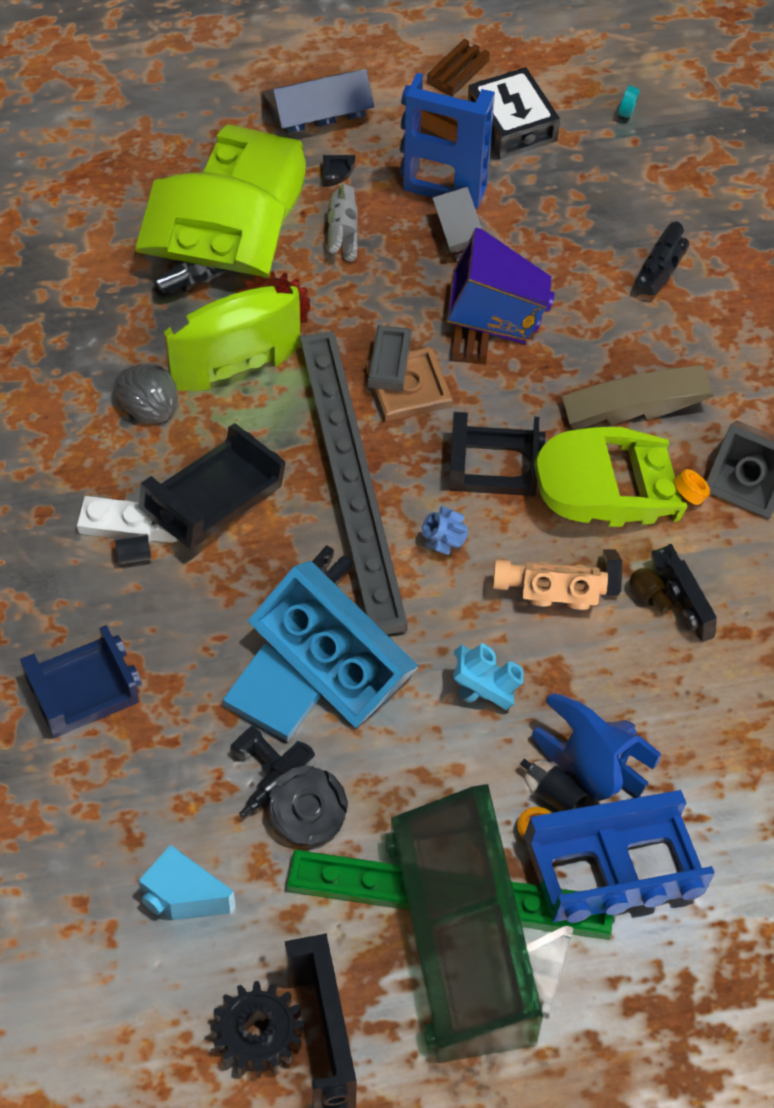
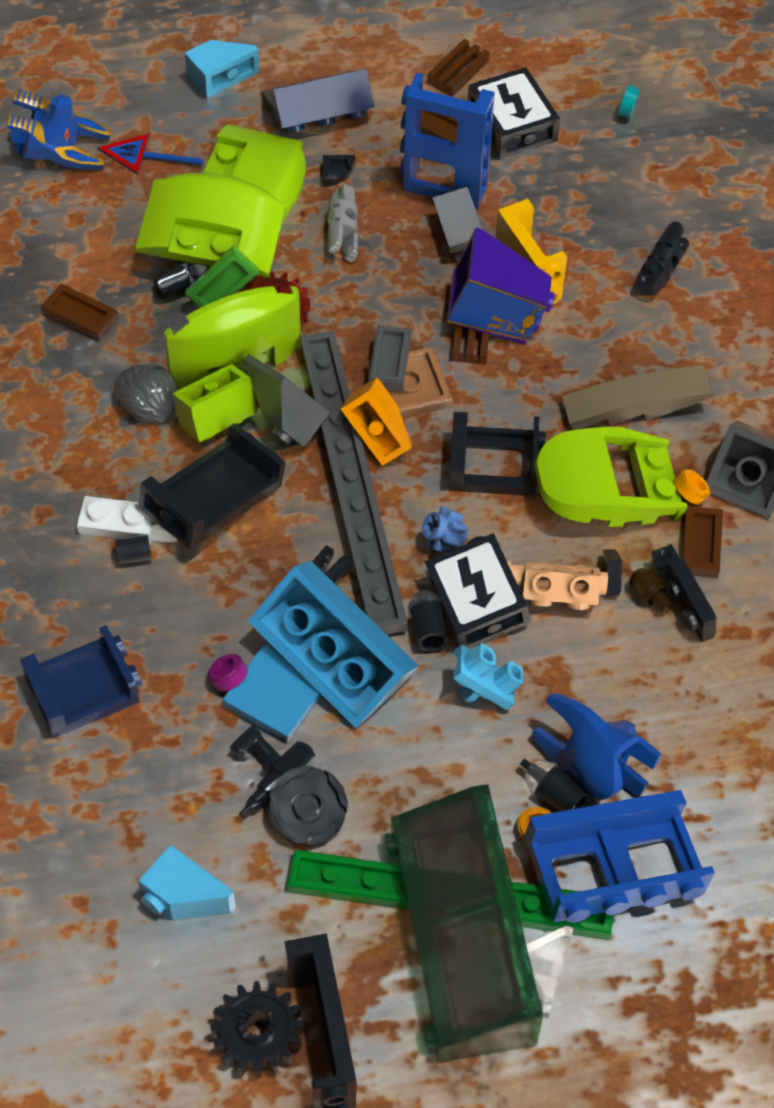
none -> blue piece [6,89,111,170]
none -> reddish brown tile [41,283,119,342]
none -> piece [97,133,203,174]
none -> lime brick [172,364,258,443]
none -> medium azure slope [184,40,260,98]
none -> bright green tile [185,245,259,308]
none -> magenta tile [208,654,248,691]
none -> dark grey slope [244,354,330,447]
none -> light orange slope [341,377,412,466]
none -> black piece [407,585,448,651]
none -> panel [424,533,532,648]
none -> yellow panel [495,199,567,305]
none -> reddish brown tile [682,506,723,579]

